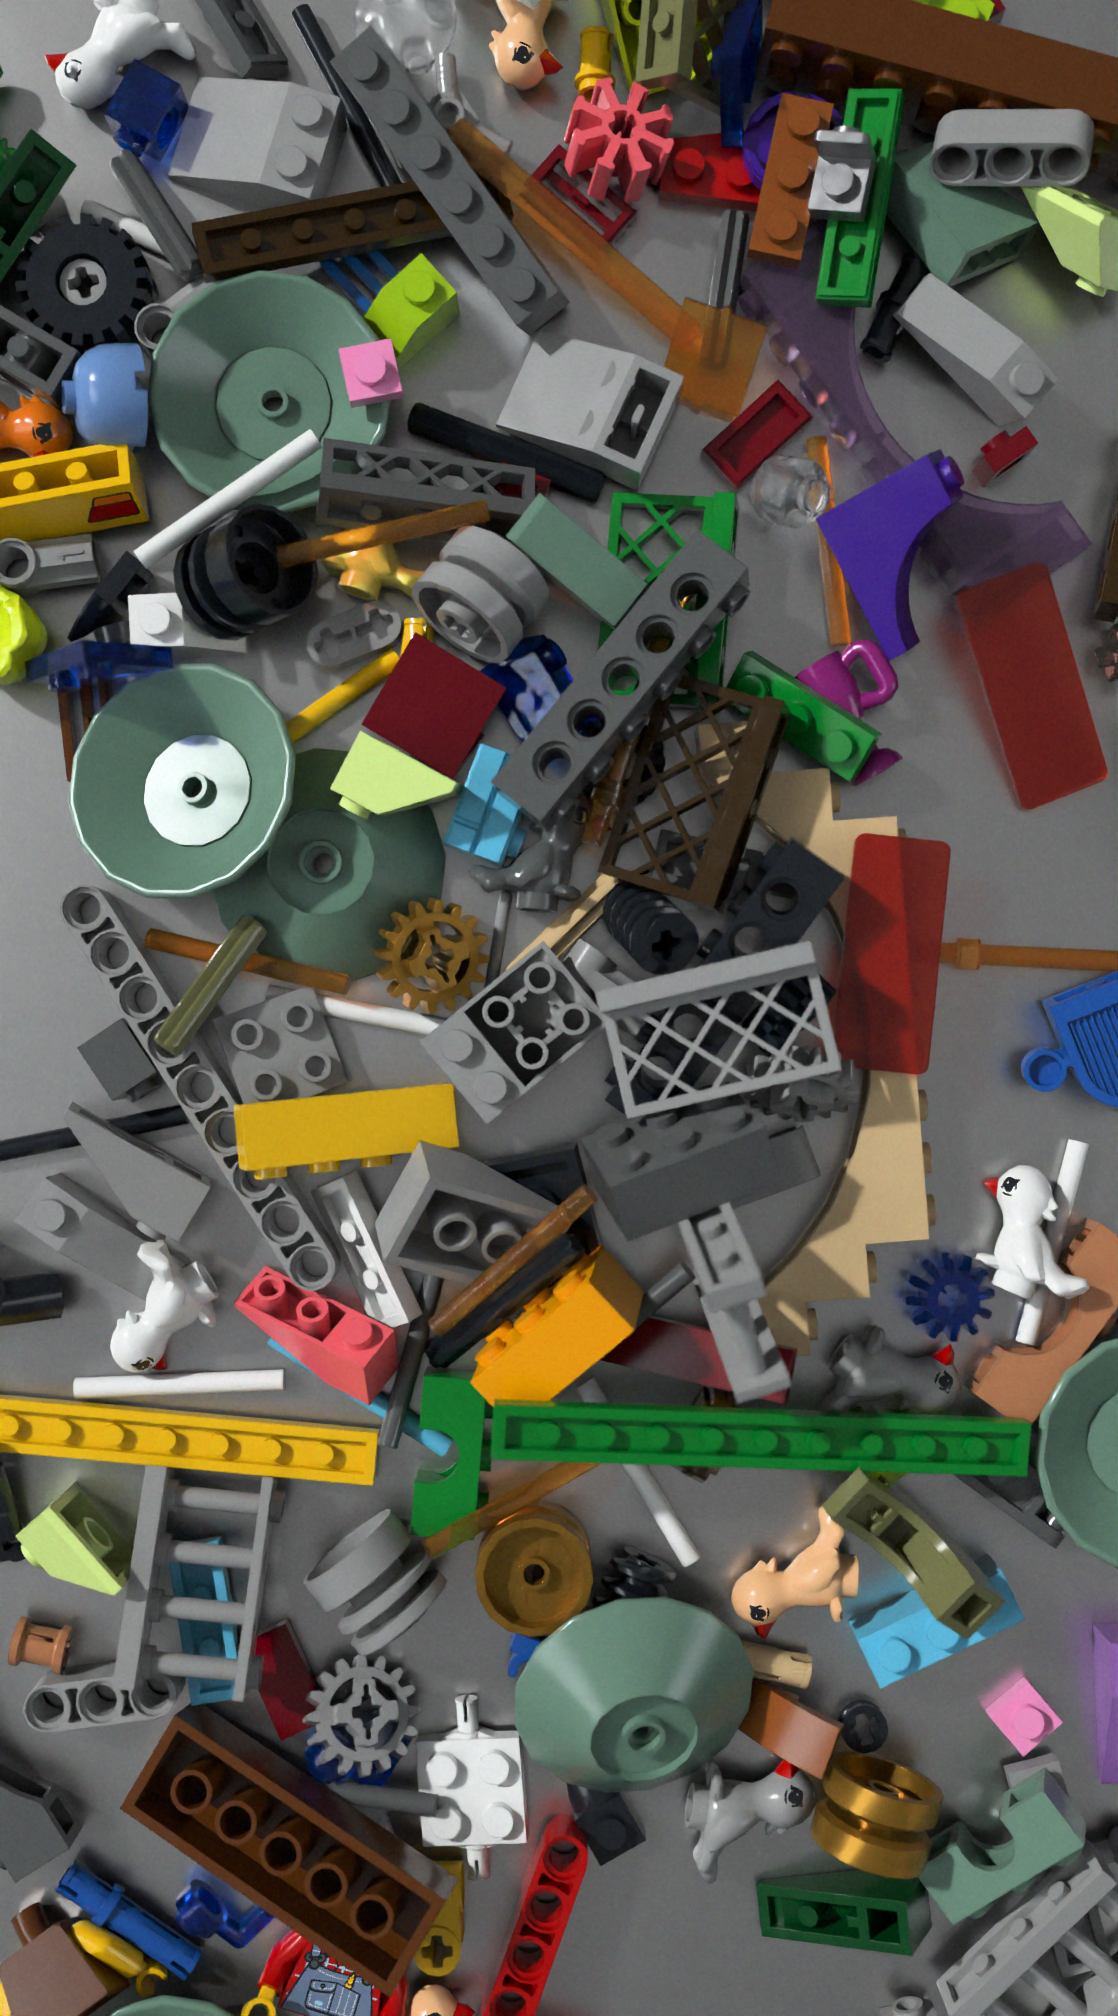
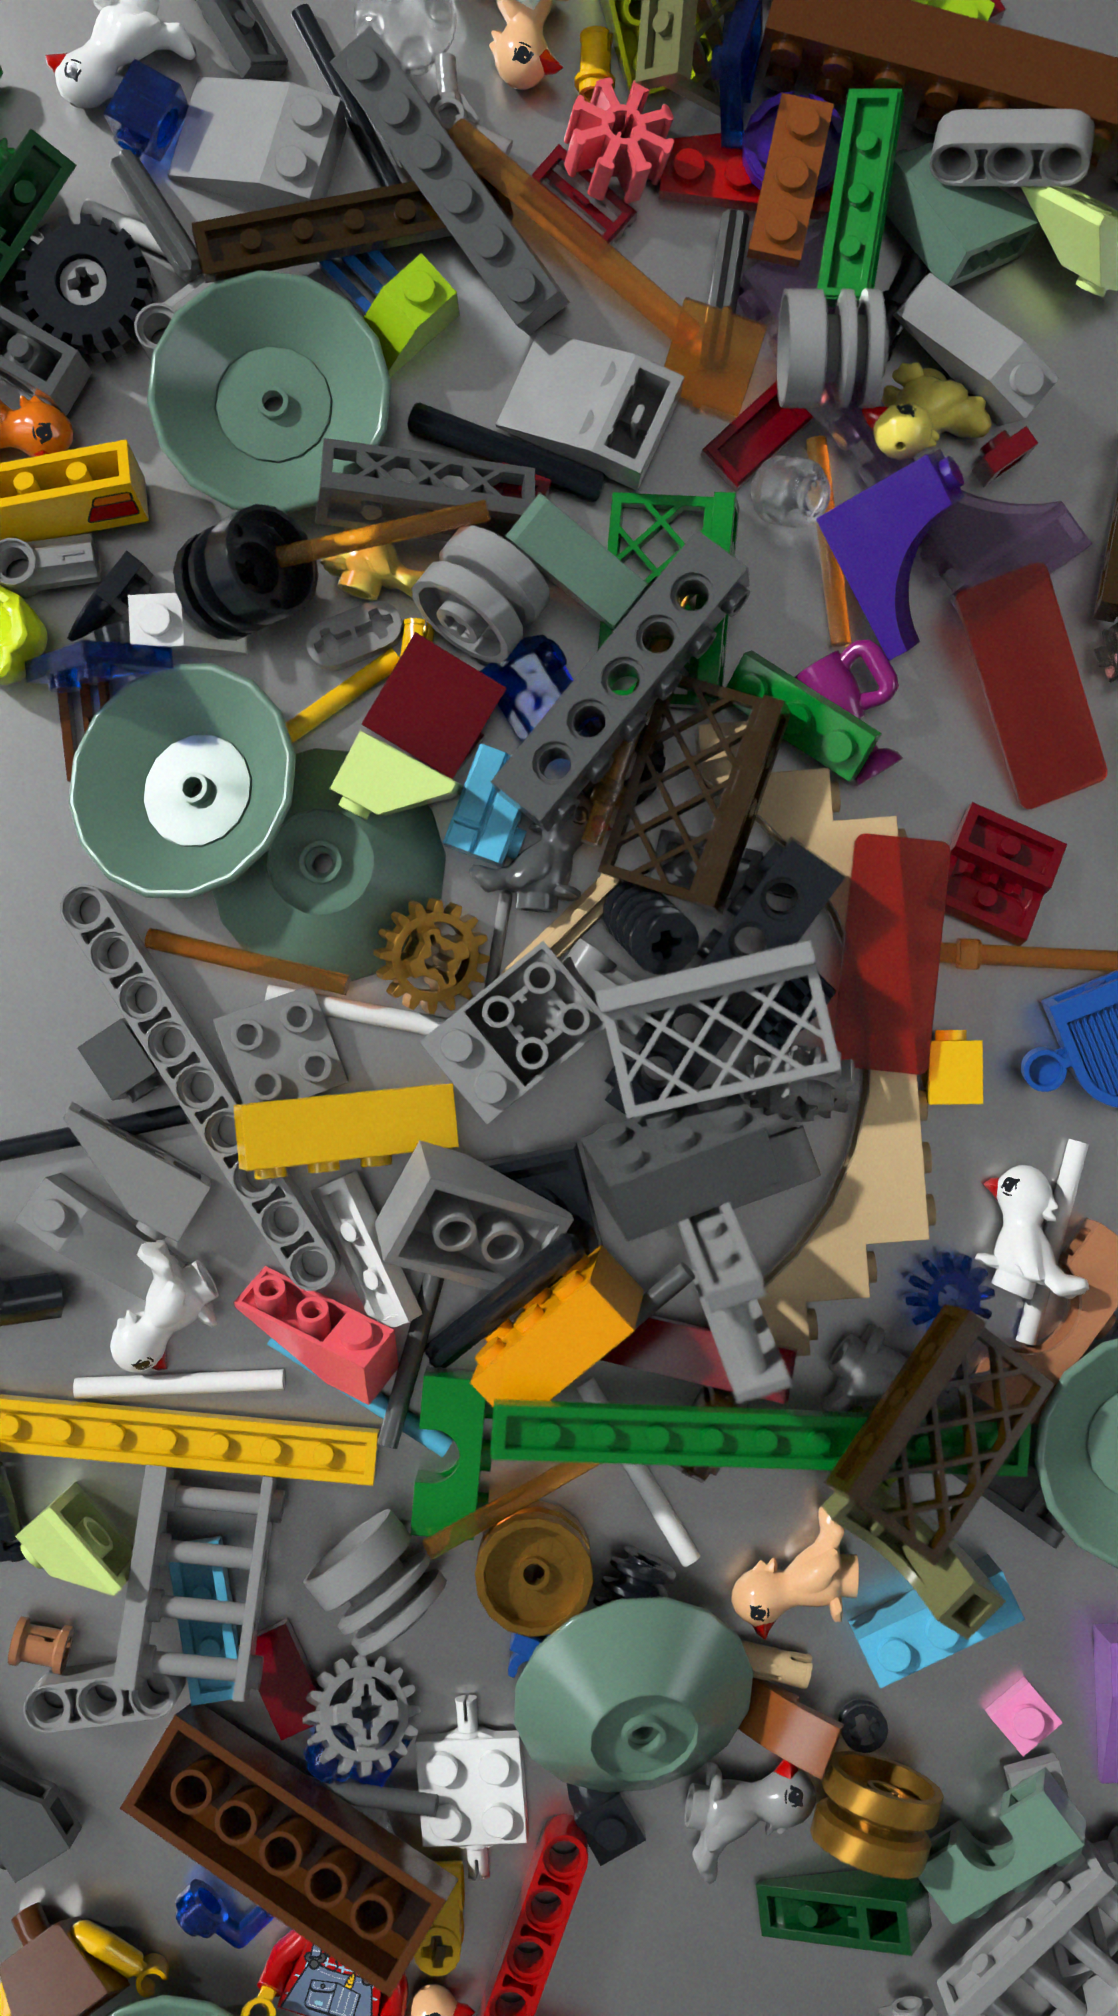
blue pin [54,1859,204,1981] -> none
medium blue cylinder [61,343,148,454] -> none
white bar [133,429,322,569] -> none
olive axle [154,915,267,1056] -> none
bright pink plate [338,338,403,408] -> none
clear orange bar [428,1184,598,1337] -> none
flat silver bracket [808,126,877,222] -> none
none -> light grey wheel [777,289,889,408]
none -> dark brown fence [824,1304,1055,1566]
none -> light yellow animal [862,362,992,460]
none -> yellow brick [920,1030,983,1105]
none -> dark red slope [925,802,1067,946]

